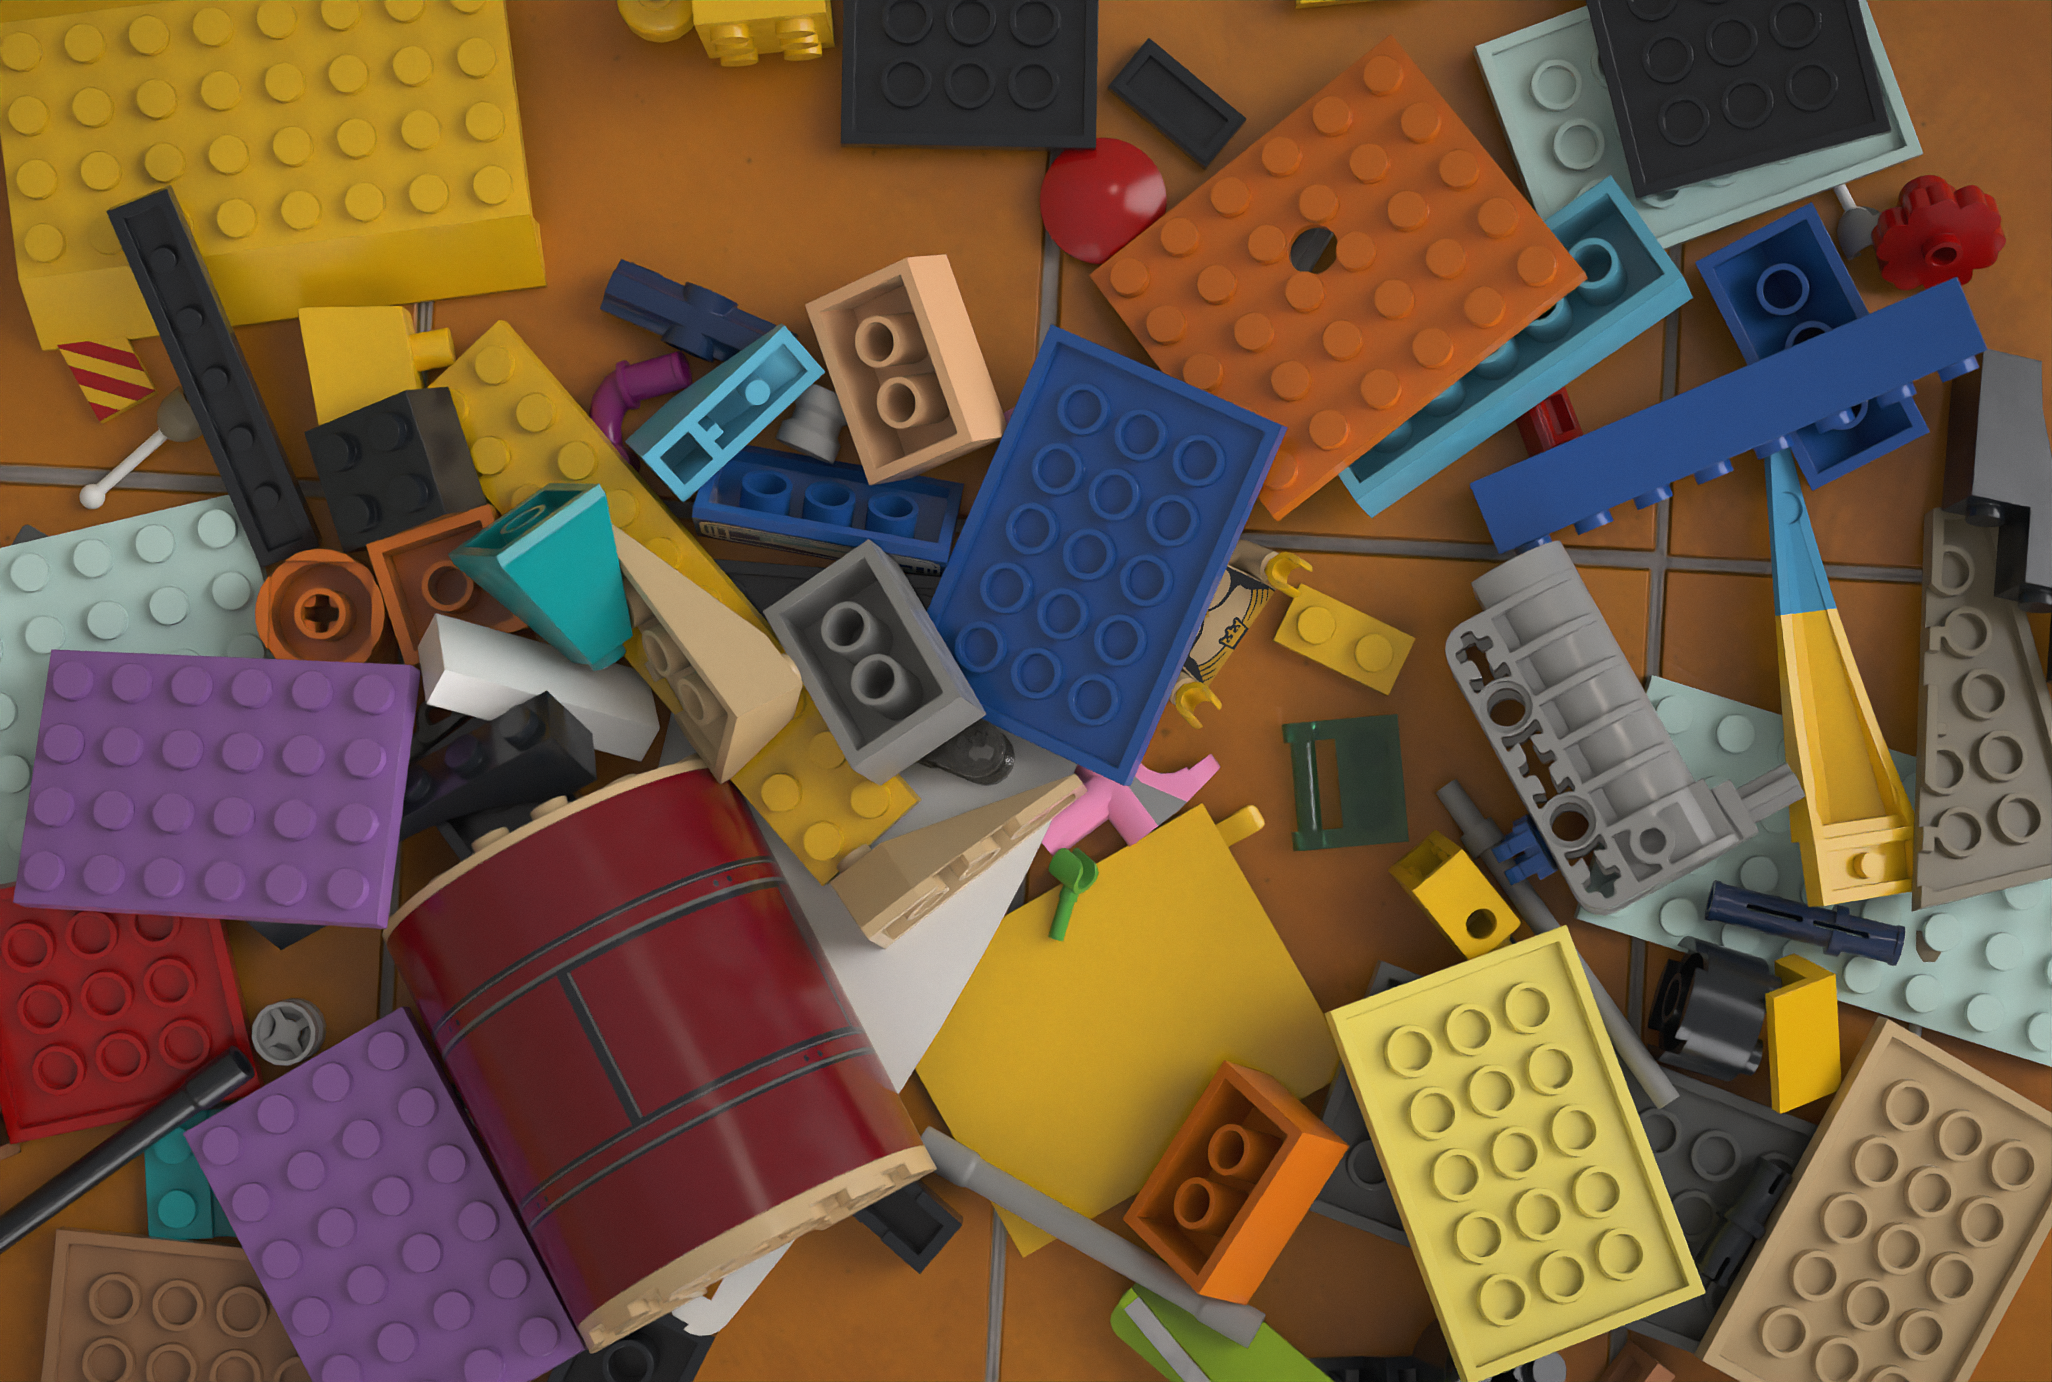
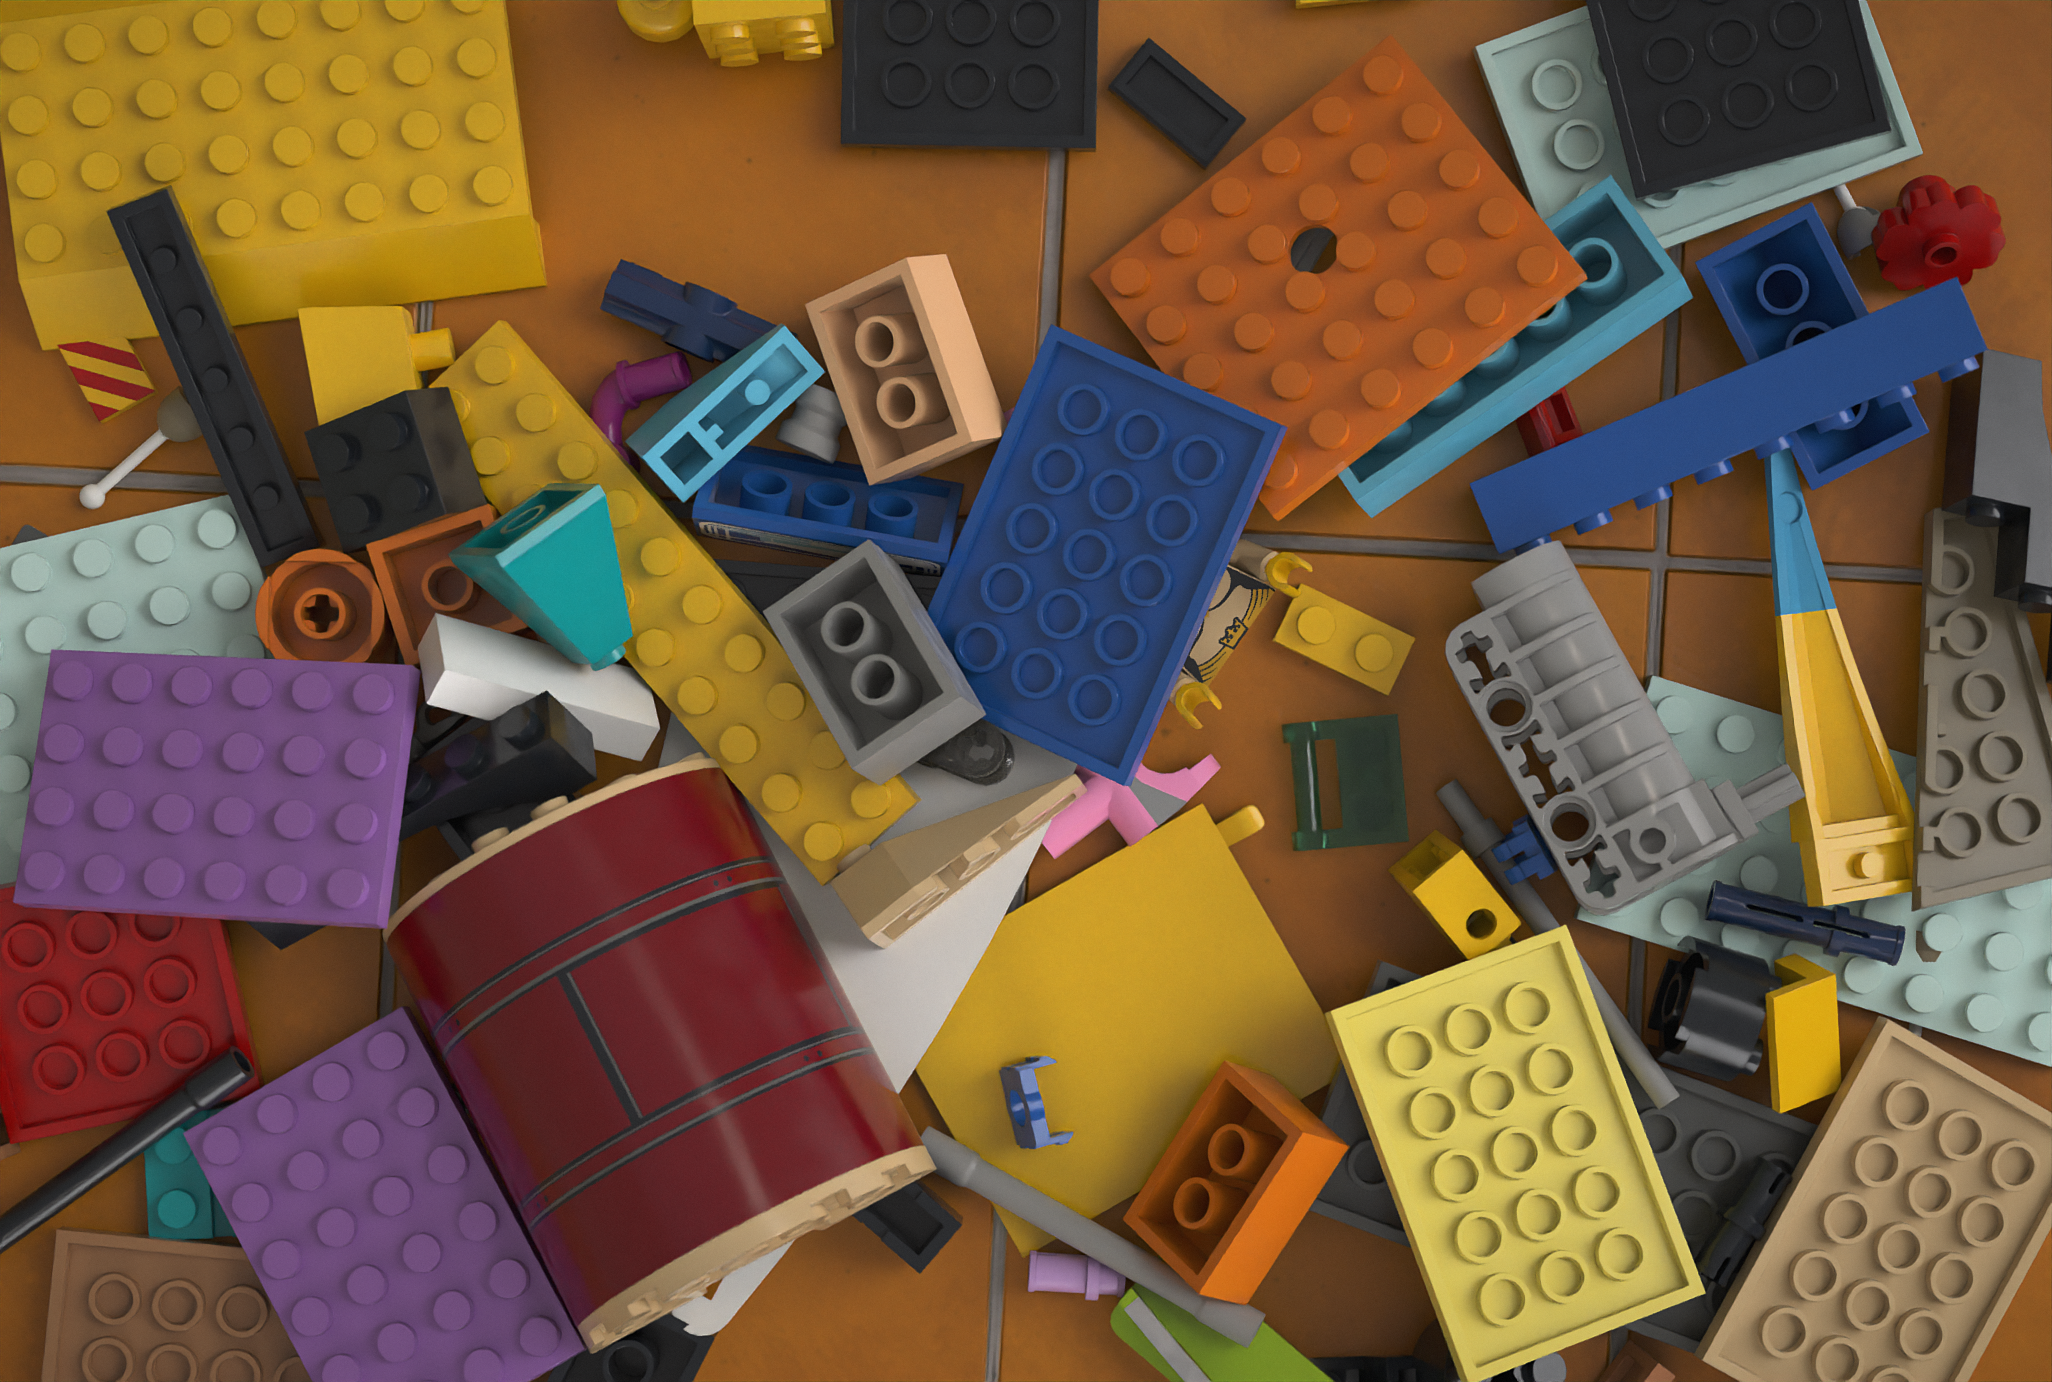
light grey wheel [252,998,327,1066] -> none
tan wedge [611,523,803,784] -> none
red dish [1040,138,1167,265] -> none
bright green hand [1048,848,1099,941] -> none
none -> blue piece [999,1056,1074,1149]
none -> lavender pin [1028,1250,1126,1301]

